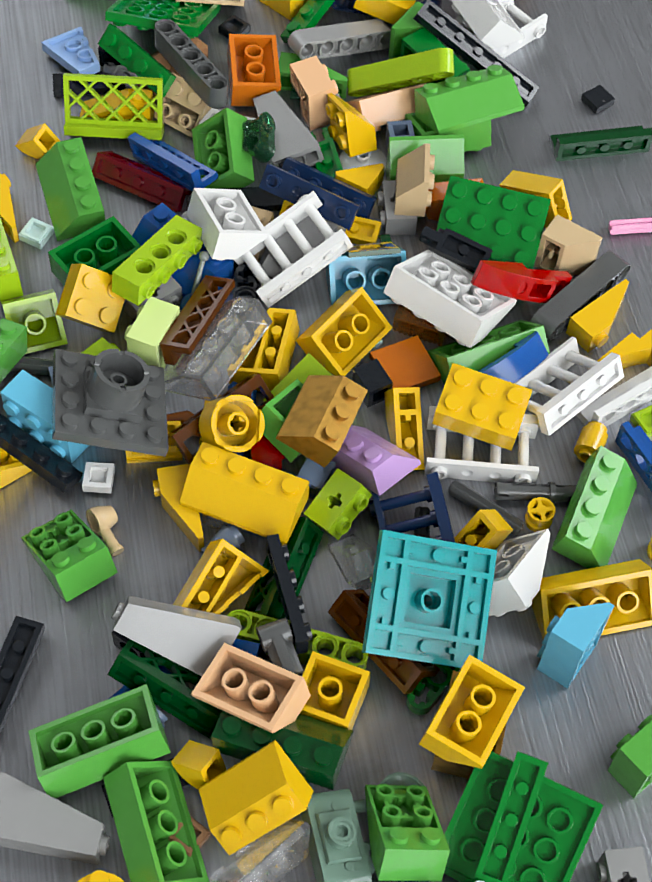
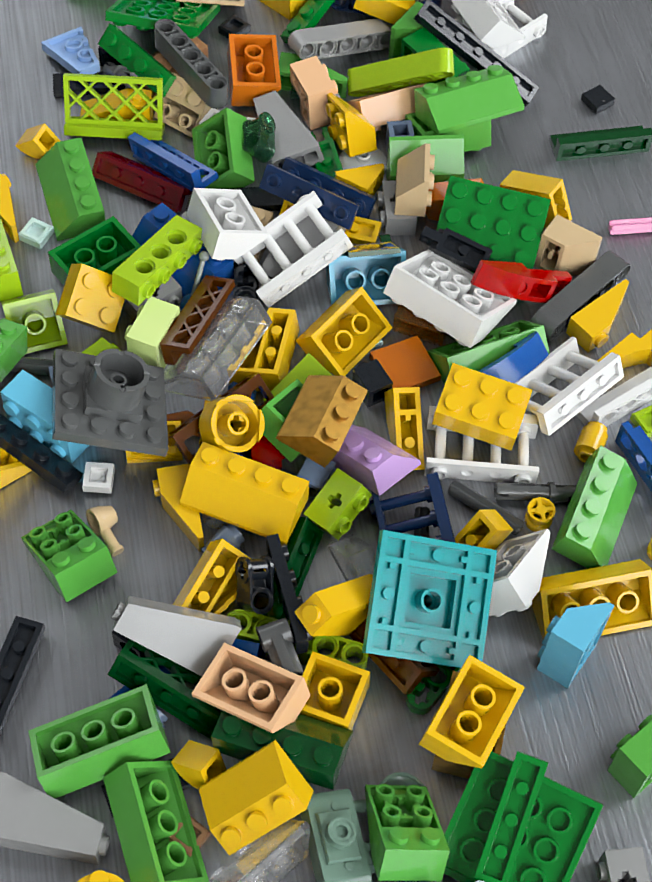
none -> black piece [235,555,275,615]
none -> yellow slope [295,574,373,636]

